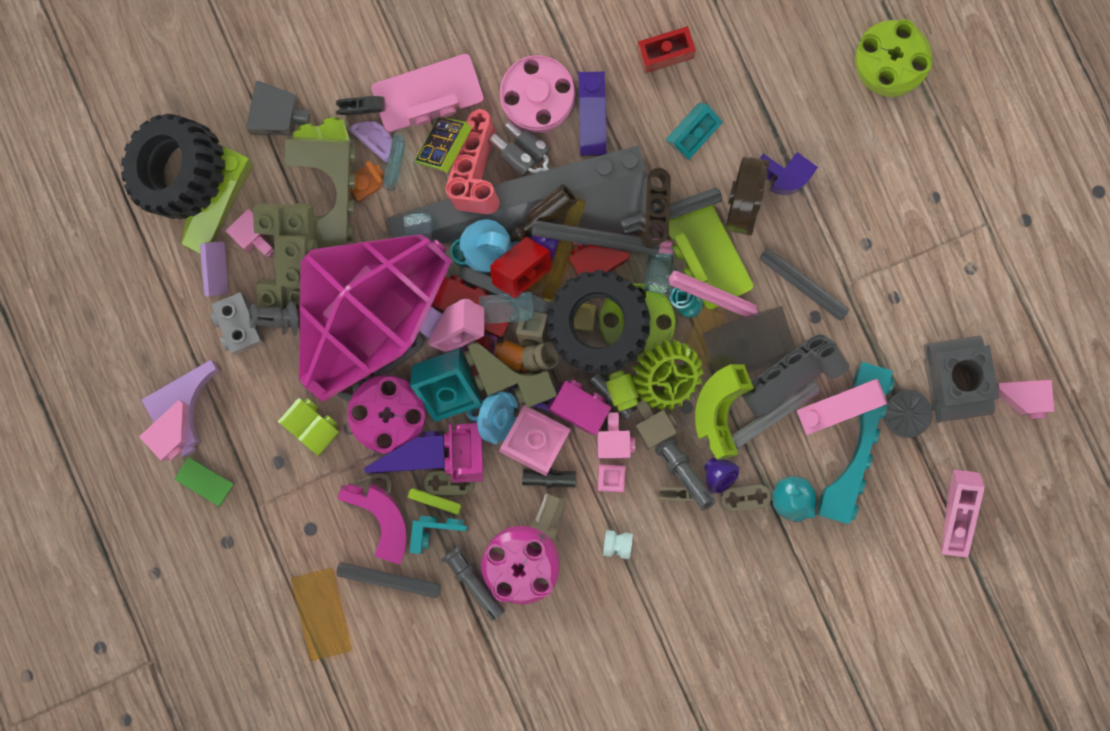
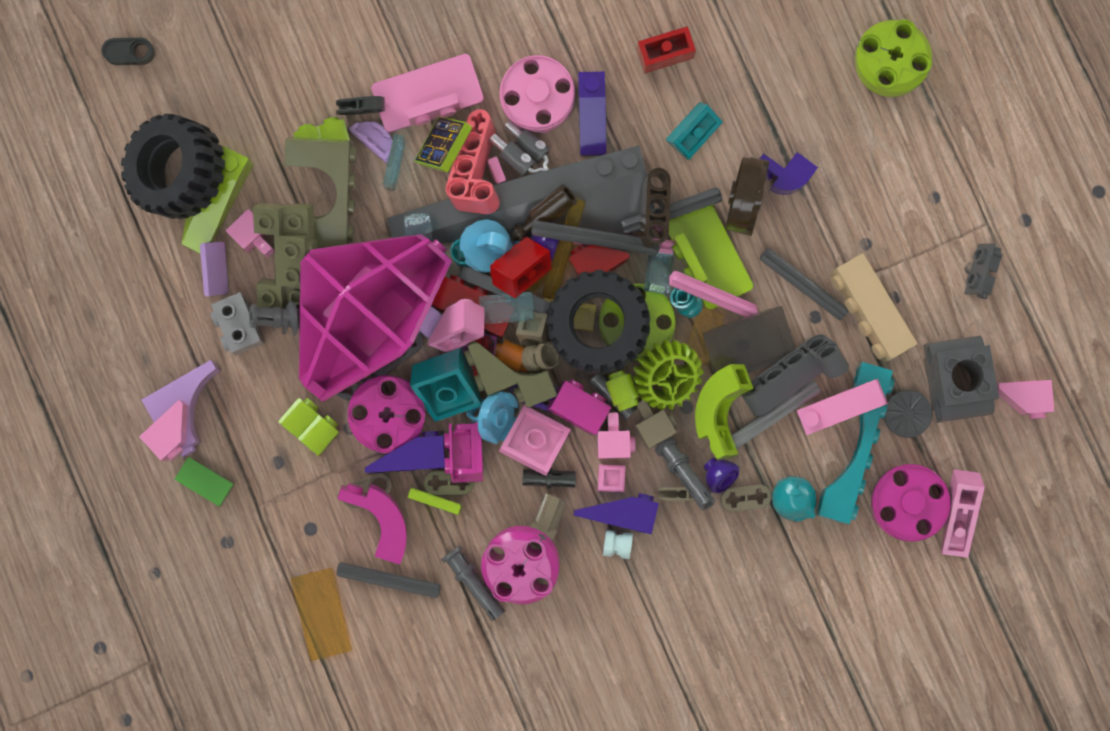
dark grey torso [246,81,311,136] -> none
orange bracket [351,160,386,203] -> none
teal bracket [409,516,469,554] -> none
none -> pearl dark grey piece [101,37,155,65]
none -> bright pink tile [487,156,506,184]
none -> dark purple slope [573,493,659,534]
none -> tan brick [830,253,918,363]
none -> dark pink piece [871,464,950,542]
none -> dark grey hinge [964,243,1003,299]

